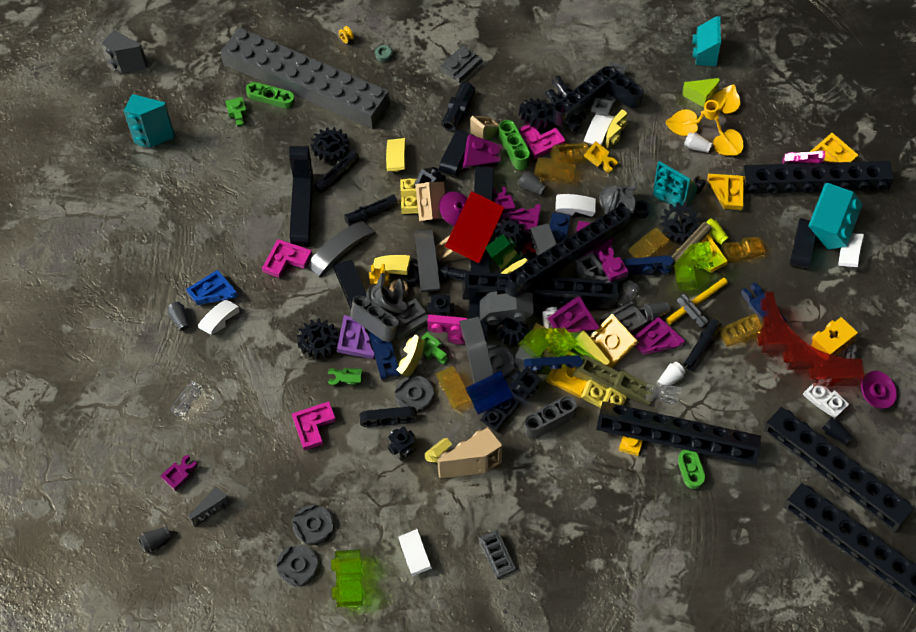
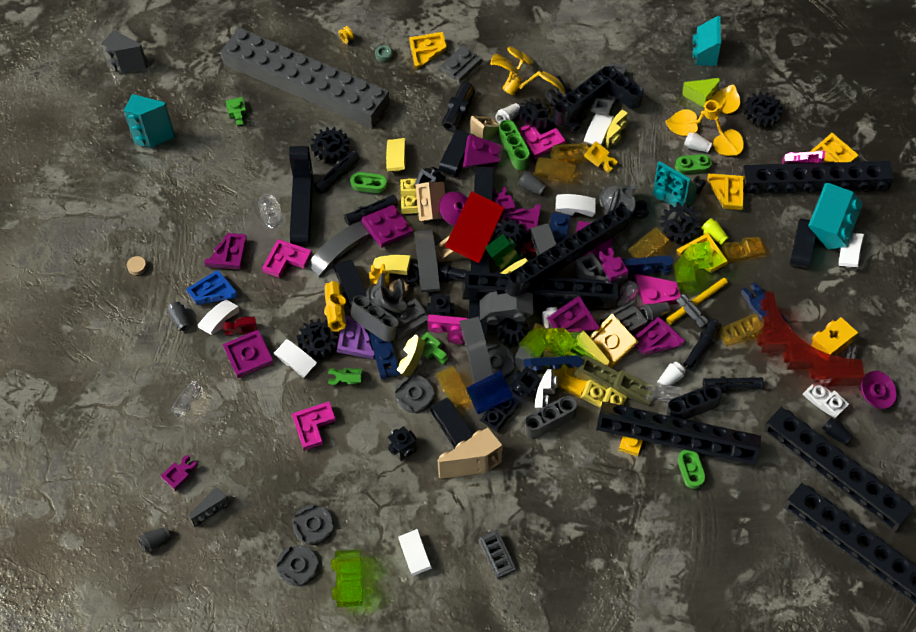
bright green beam [246,82,295,109] -> none
black beam [359,406,417,427] -> none
light yellow slope [425,438,452,463] -> none
dark tan axle [671,222,711,267] -> none
none -> tan tile [127,256,147,275]
none -> magenta wing [204,233,247,270]
none -> magenta plate [222,330,274,378]
none -> dark red plate [223,316,258,336]
none -> clear plate [258,194,282,228]
none -> white slope [274,339,317,378]
none -> yellow piece [324,281,346,332]
none -> bright green plate [350,172,387,193]
none -> magenta plate [362,205,413,248]
none -> yellow wing [409,32,446,70]
none -> black beam [429,397,473,449]
none -> yellow plant [491,46,565,95]
none -> white cone [496,103,520,124]
none -> white slope [535,369,558,410]
none -> dark pink wing [634,274,681,306]
none -> black beam [666,384,722,419]
none -> bright green plate [675,154,712,175]
none -> black pin [702,376,764,392]
none -> black gear [743,92,783,128]

